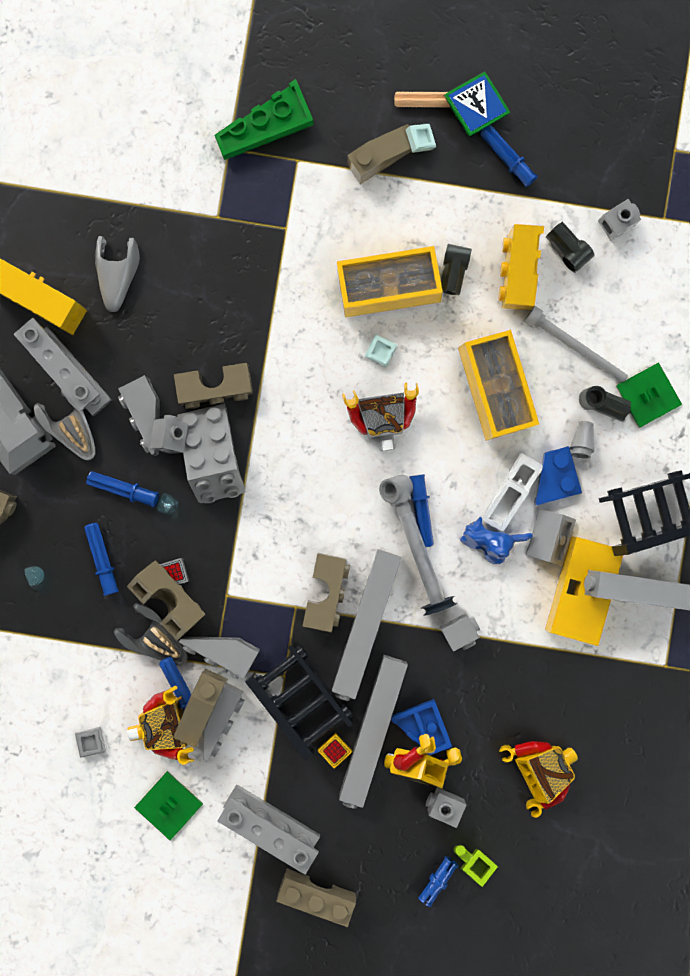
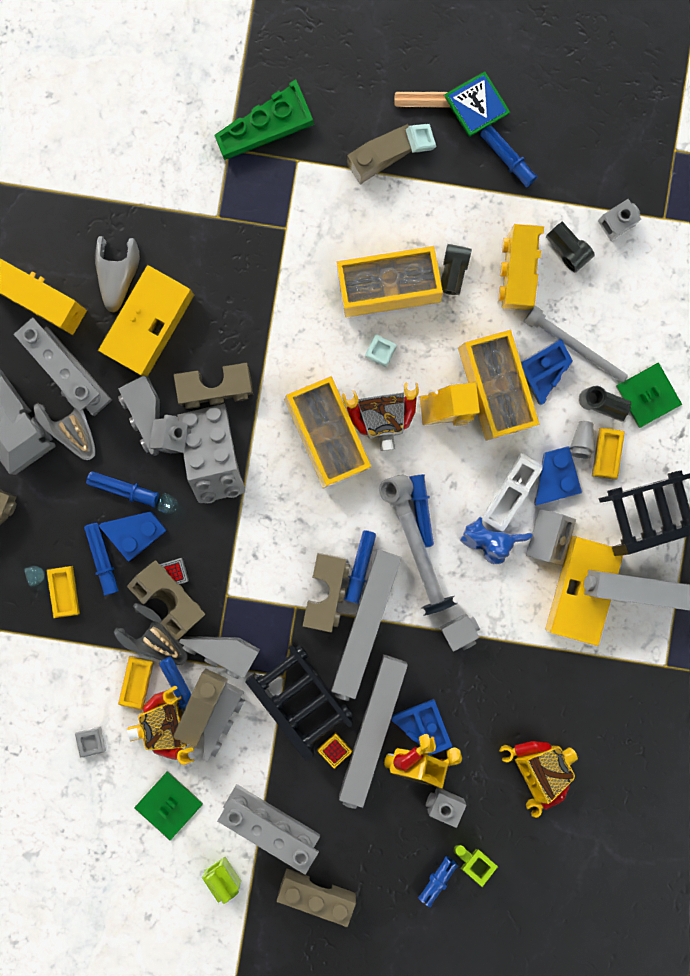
none -> yellow tile [47,566,80,618]
none -> yellow brick [98,265,194,377]
none -> blue wing [98,512,167,562]
none -> yellow tile [118,656,154,710]
none -> lime brick [202,857,241,904]
none -> clear brick [284,376,371,488]
none -> blue axle [344,530,376,604]
none -> yellow wedge [419,382,480,426]
none -> blue wing [521,340,573,405]
none -> yellow tile [592,428,625,480]

